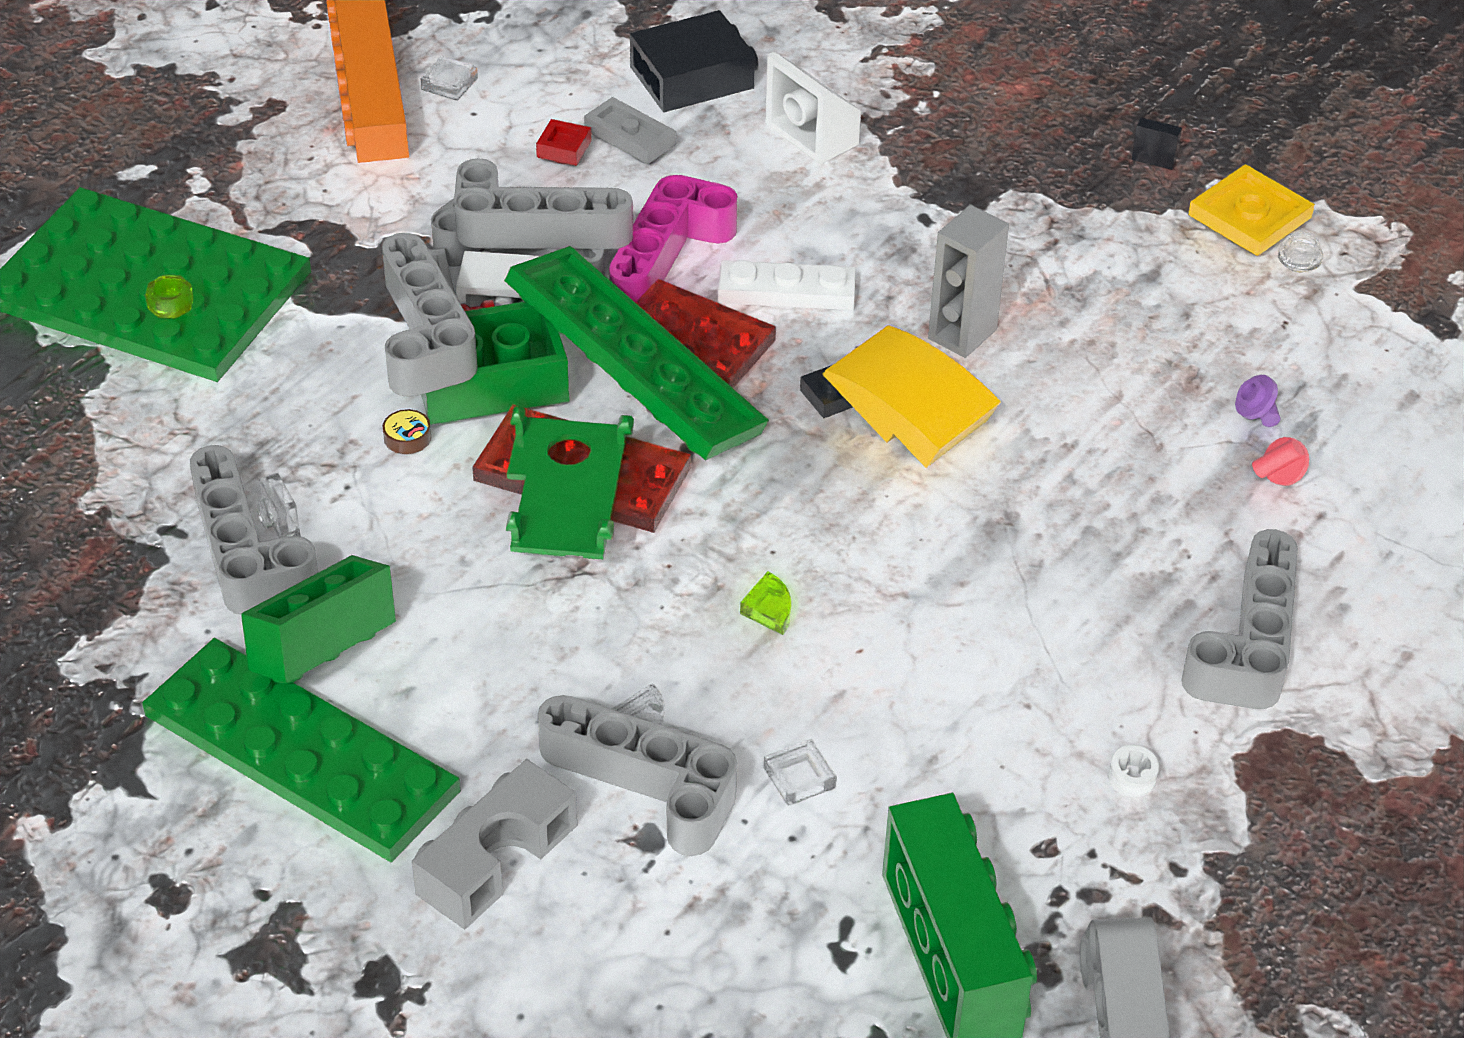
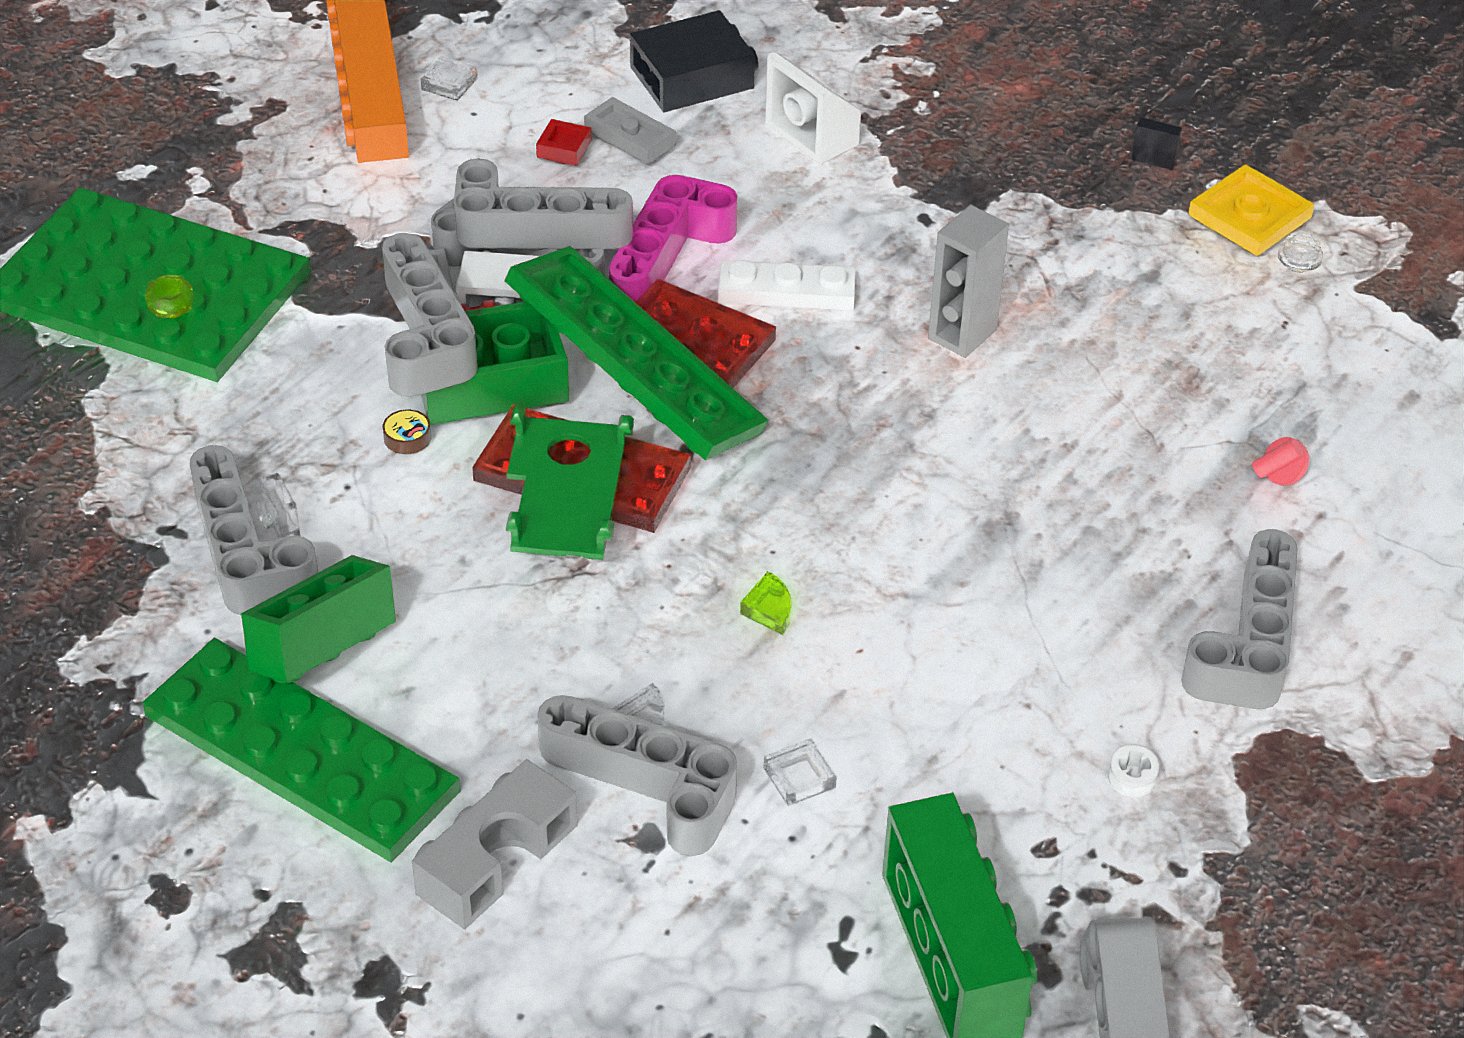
black plate [800,365,853,419] -> none
yellow slope [823,325,1001,468] -> none
medium lavender plate [1235,374,1281,427] -> none

